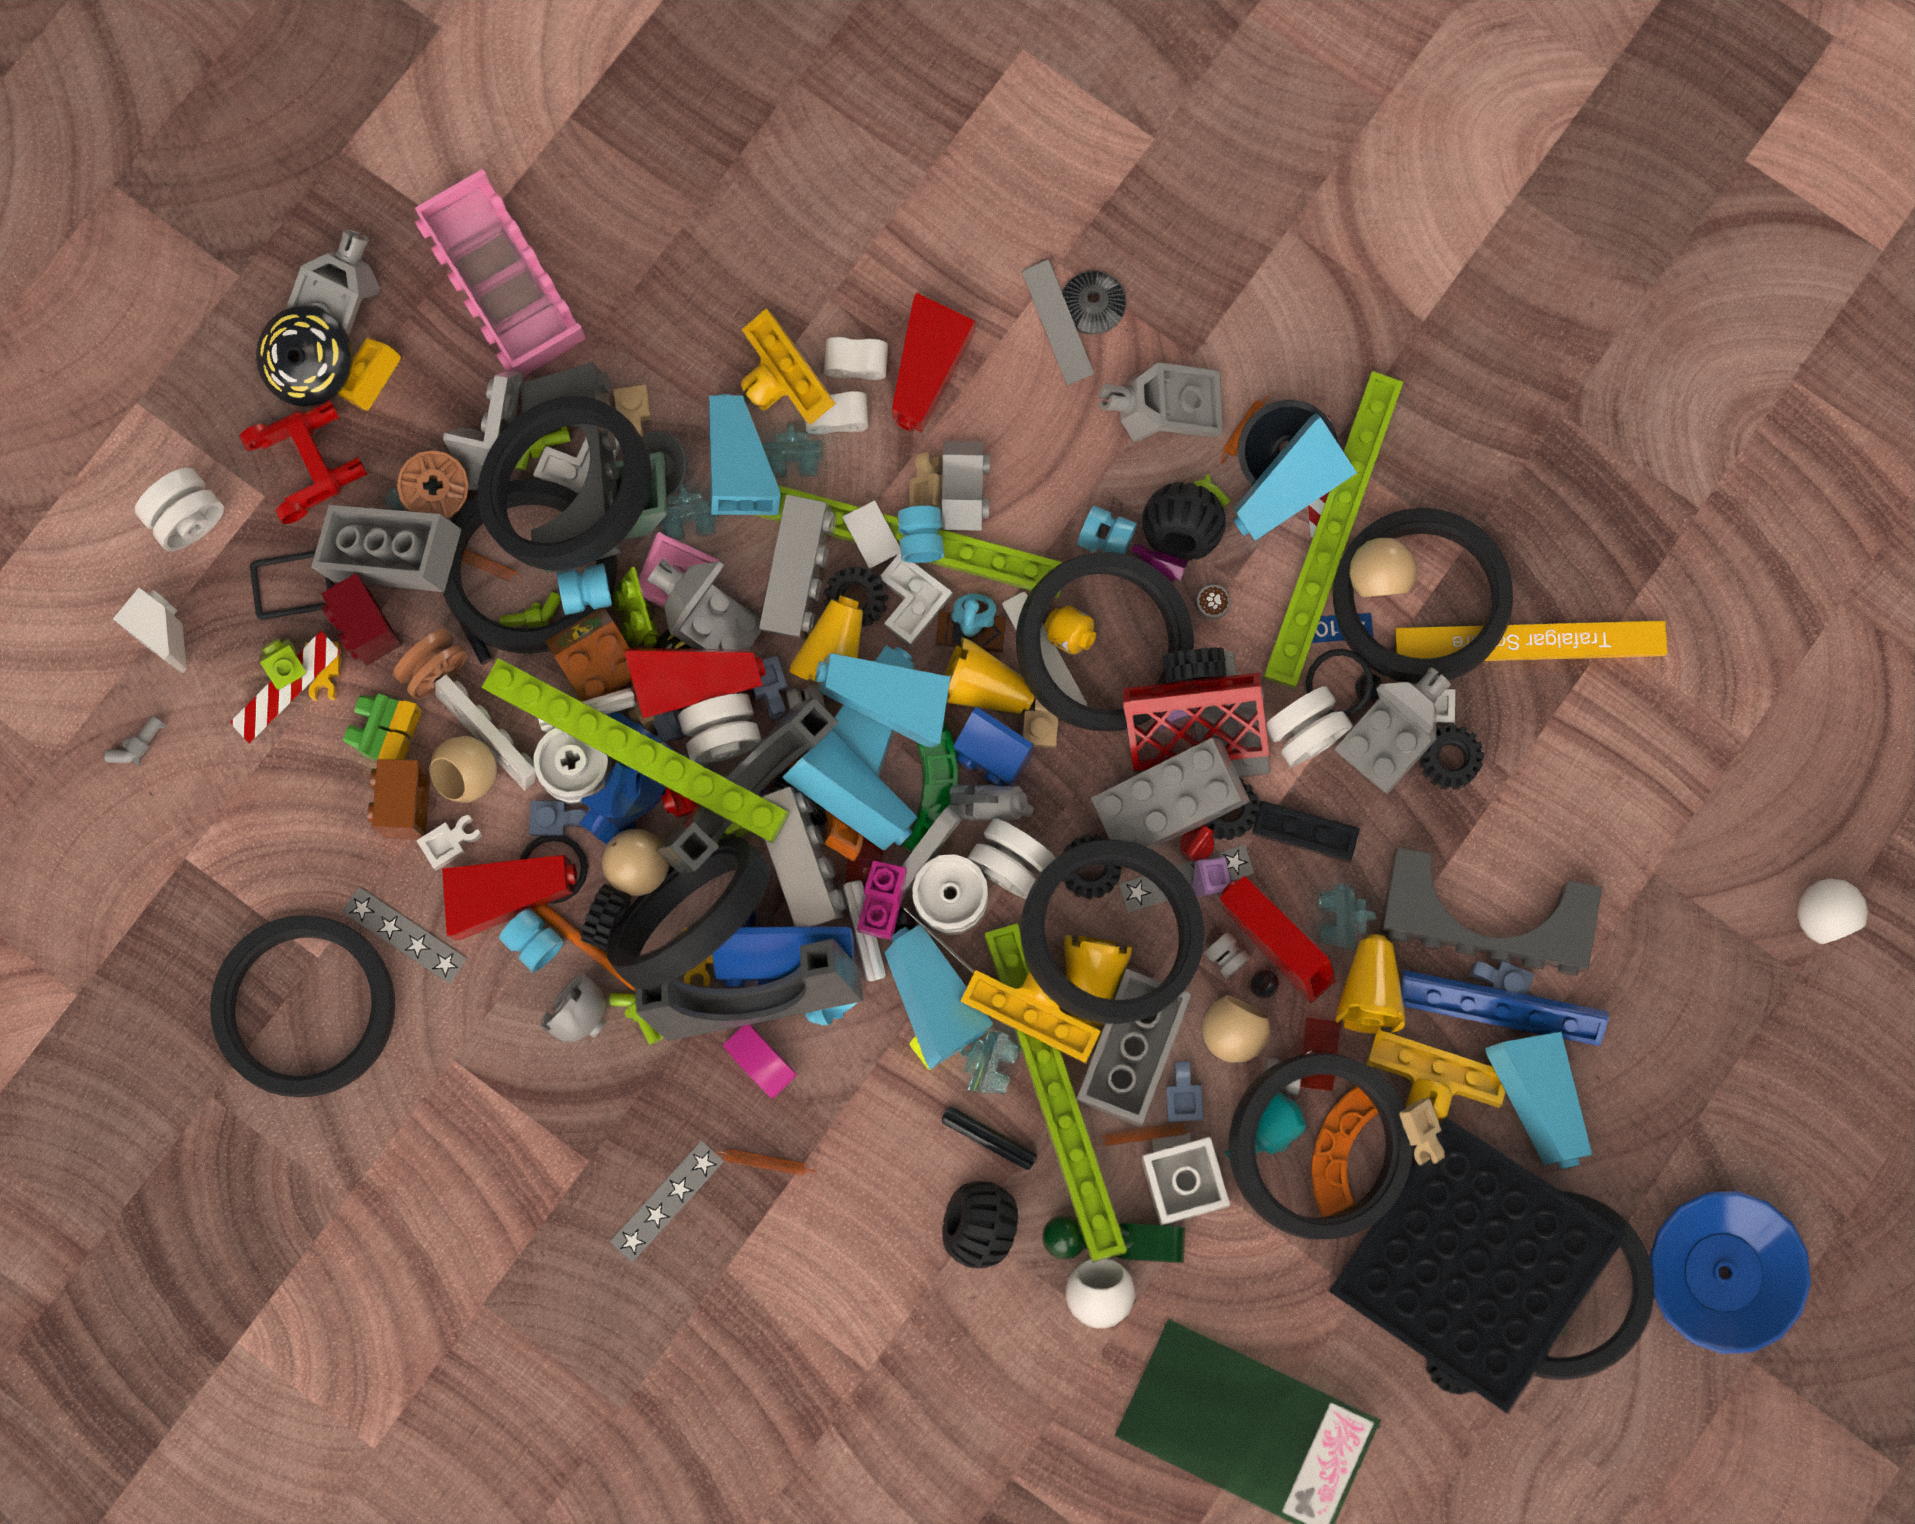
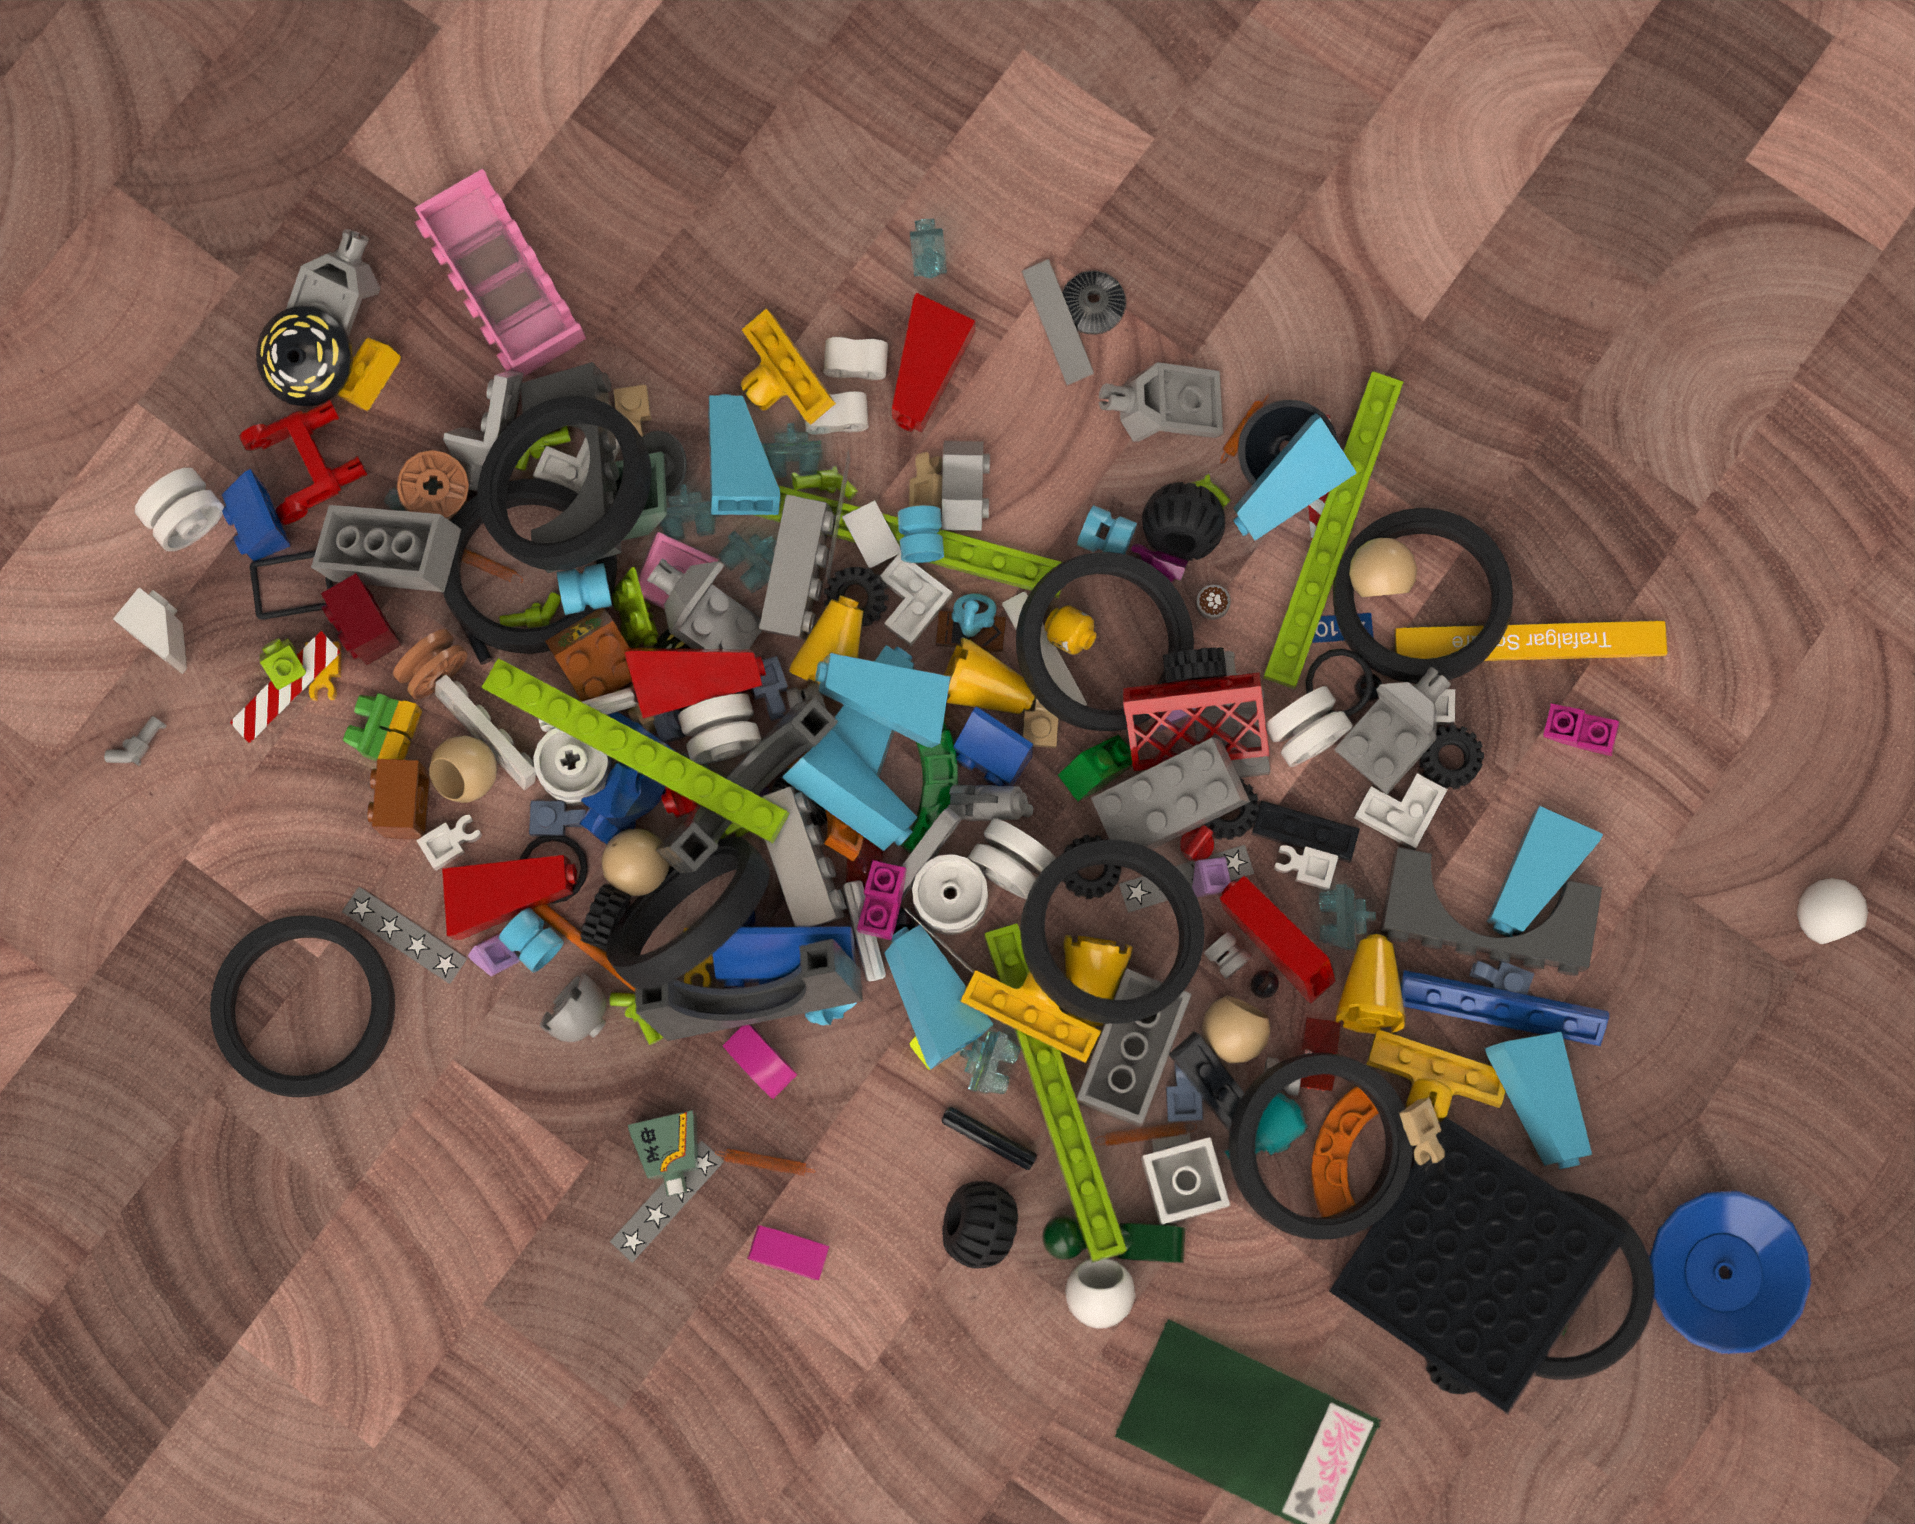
none -> blue slope [222,469,291,561]
none -> lavender slope [468,933,520,977]
none -> sand green torso [628,1110,698,1196]
none -> clear light blue hips [718,530,776,593]
none -> dark pink slope [747,1225,829,1280]
none -> lime piece [791,466,858,500]
none -> light grey sticker [826,450,851,581]
none -> clear light blue hips [910,218,947,278]
none -> green slope [1058,734,1133,802]
none -> black tile [1169,1031,1244,1131]
none -> white plate [1274,845,1338,890]
none -> white plate [1354,773,1448,850]
none -> medium azure slope [1486,806,1603,937]
none -> dark pink slope [1543,704,1620,756]

